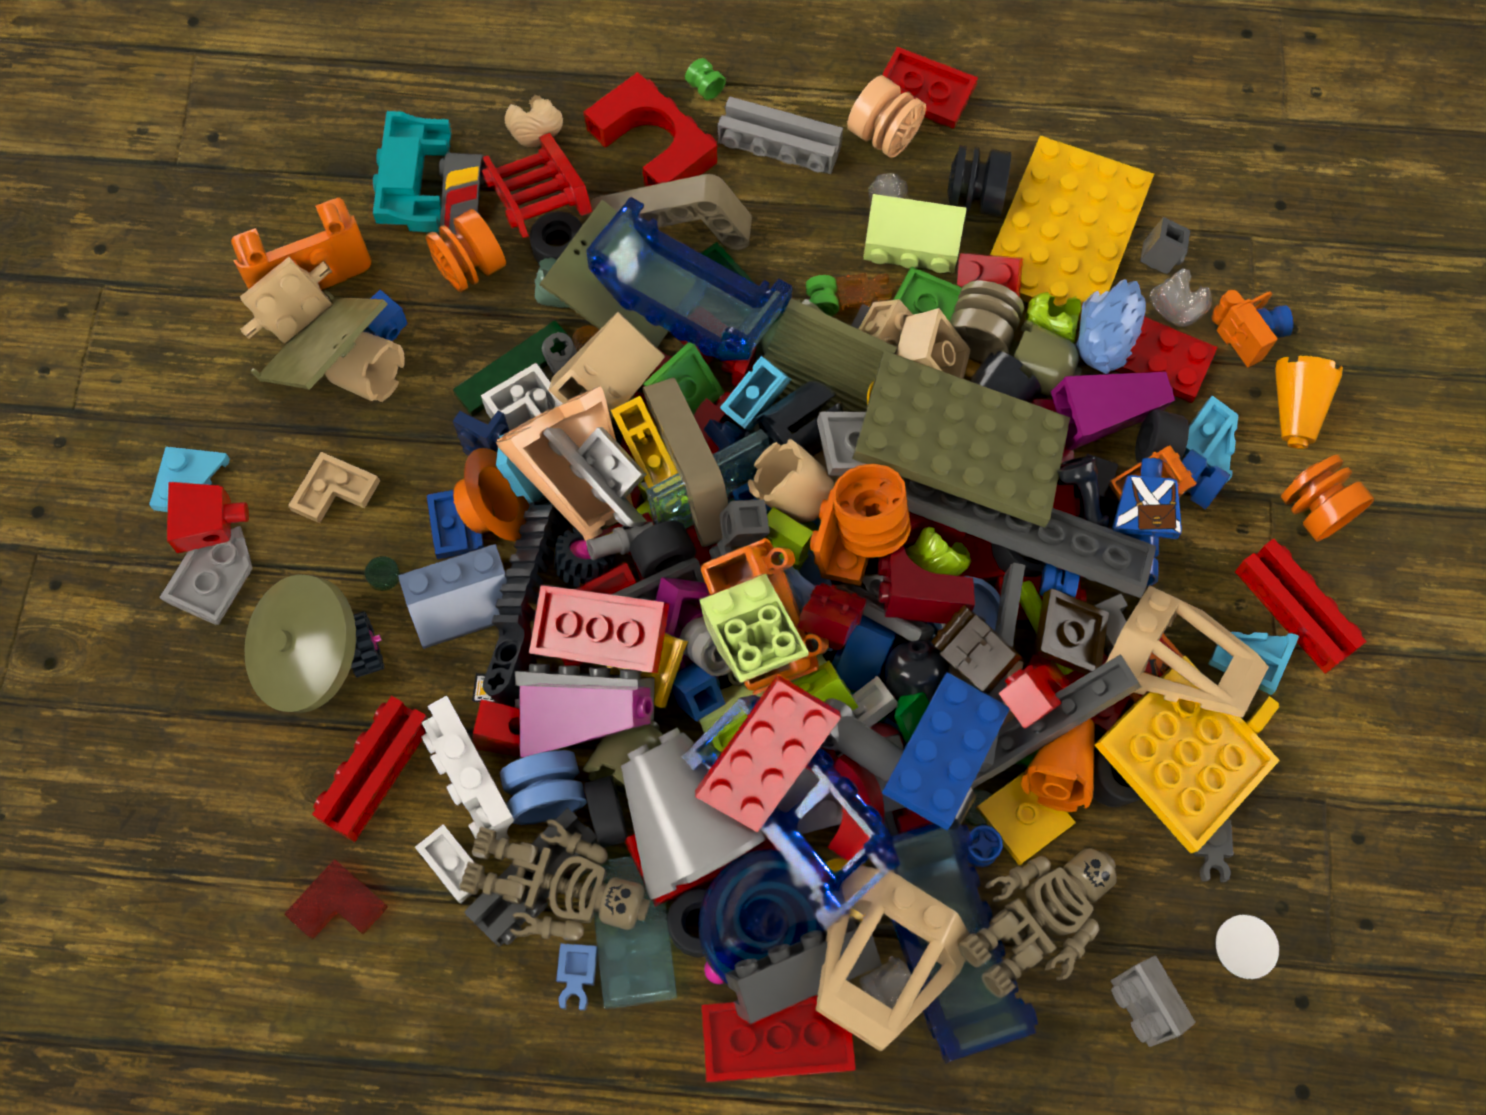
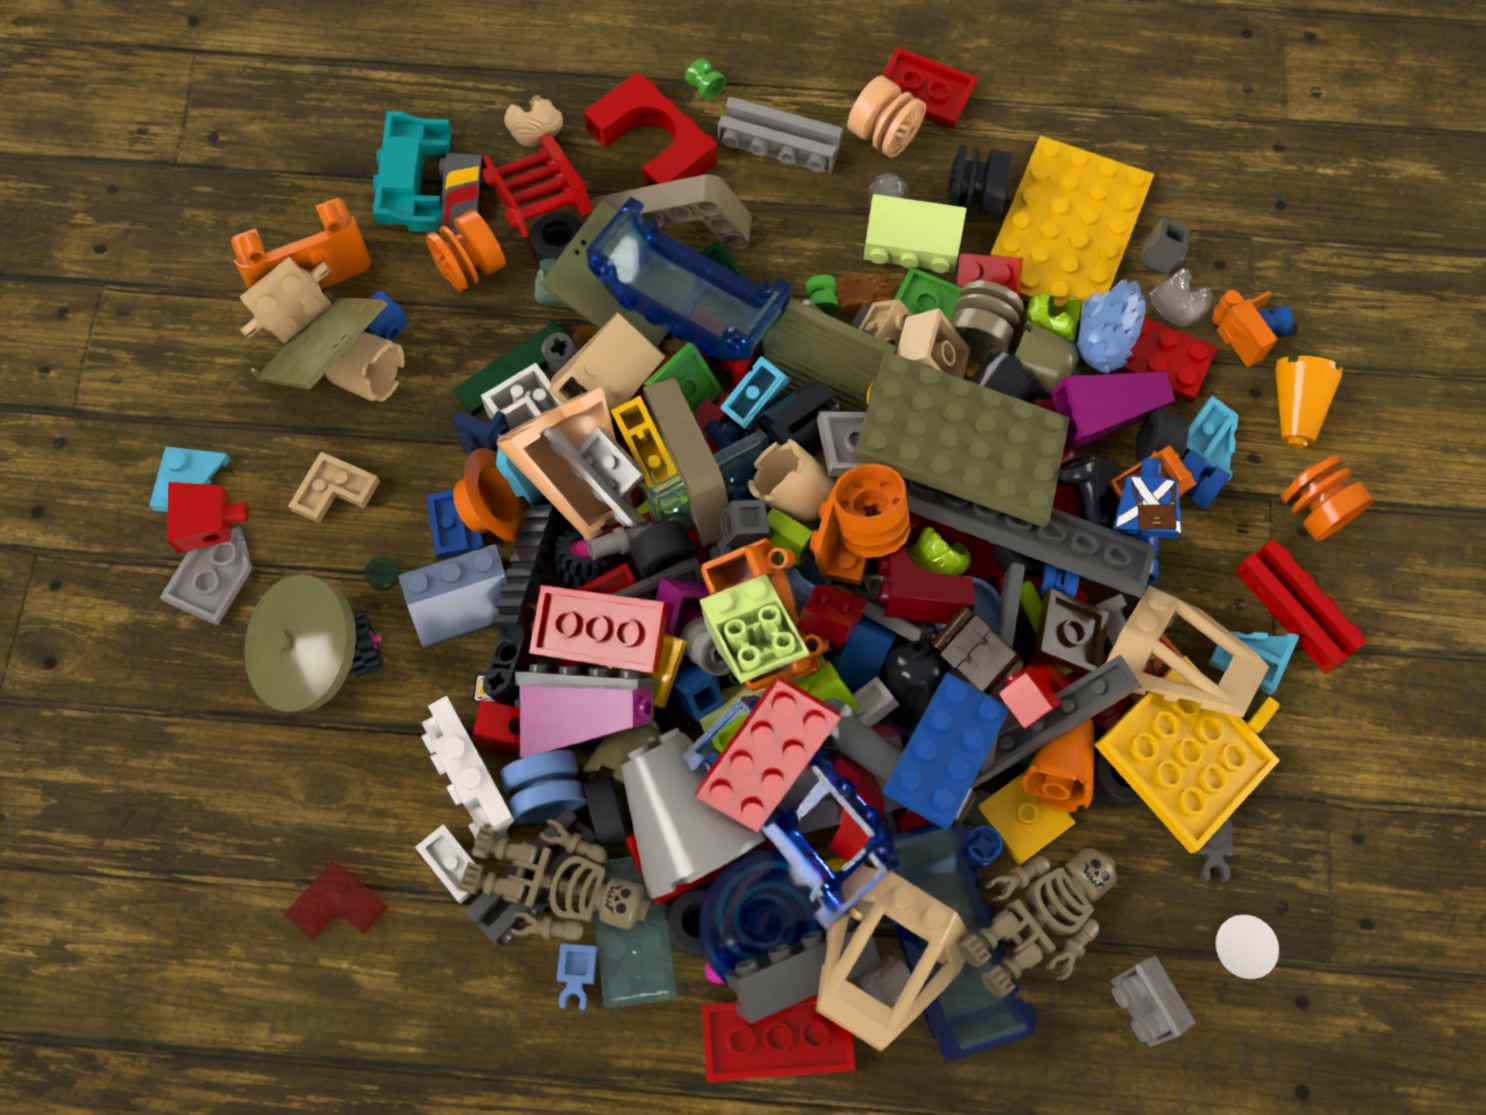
red brick [311,695,428,843] -> none
green slope [894,692,929,743] -> none

